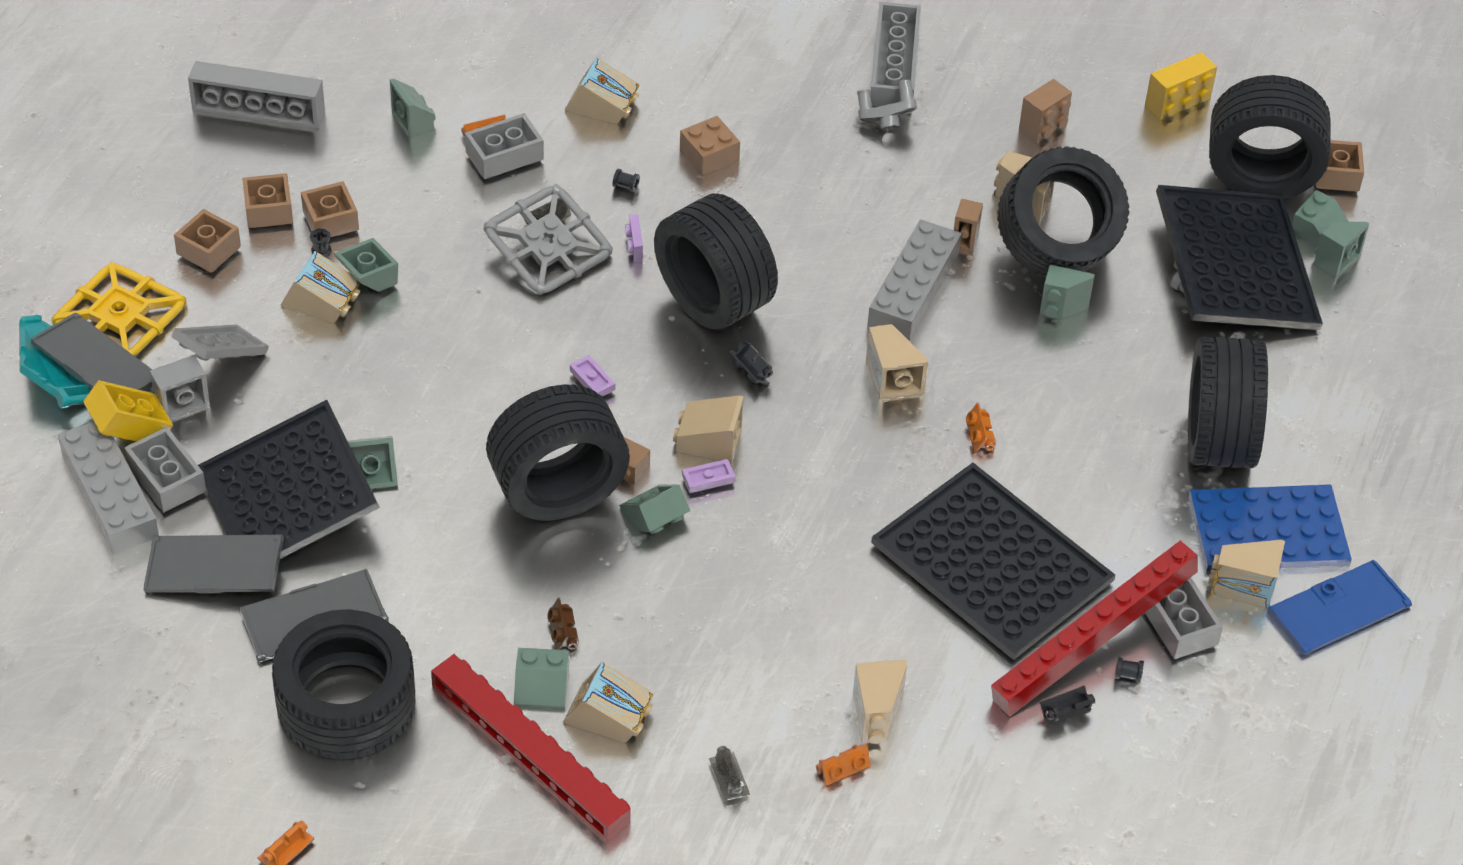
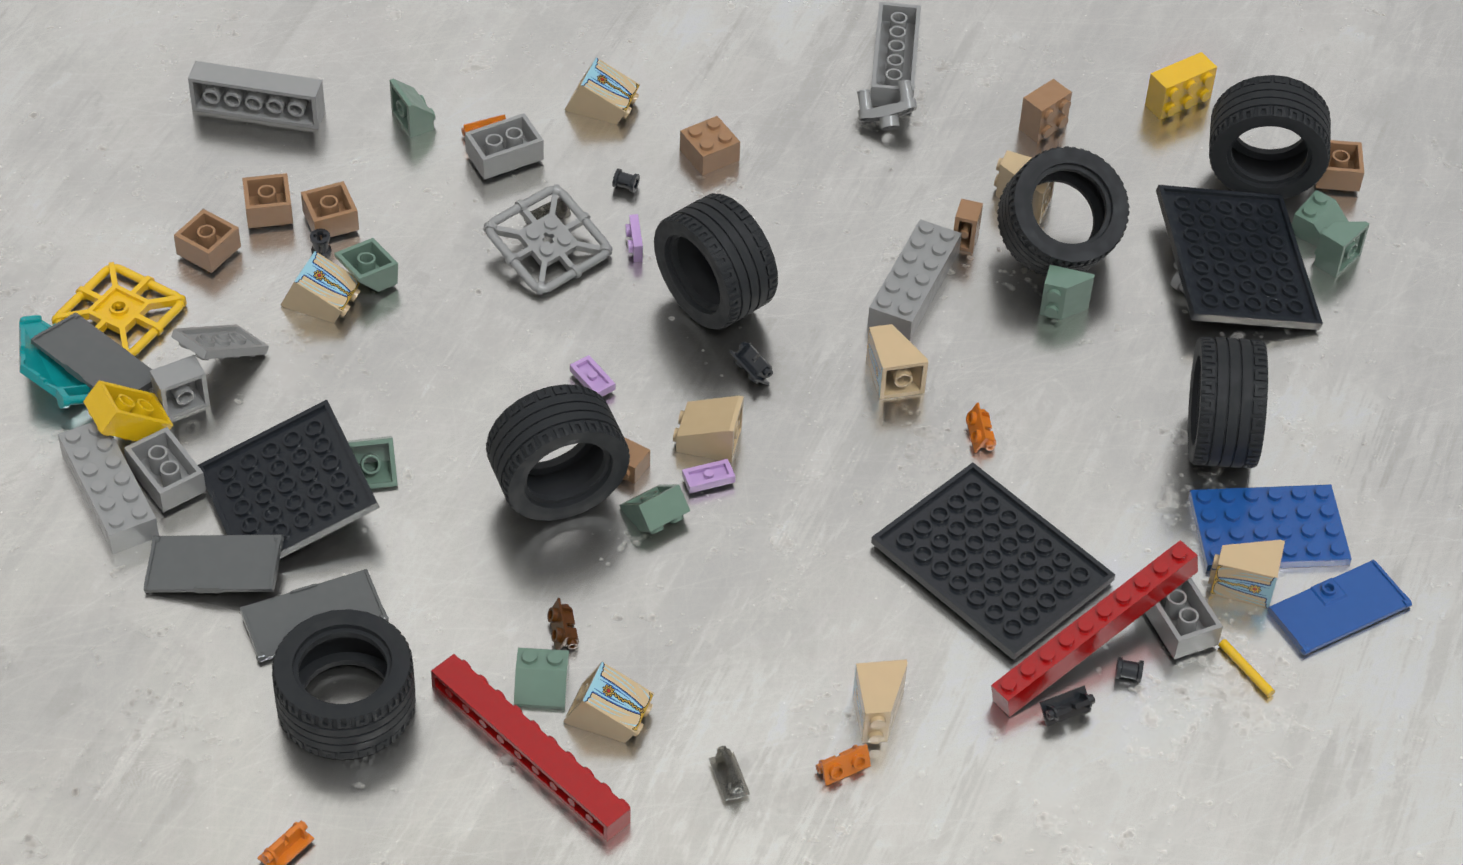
none -> yellow bar [1218,639,1275,698]

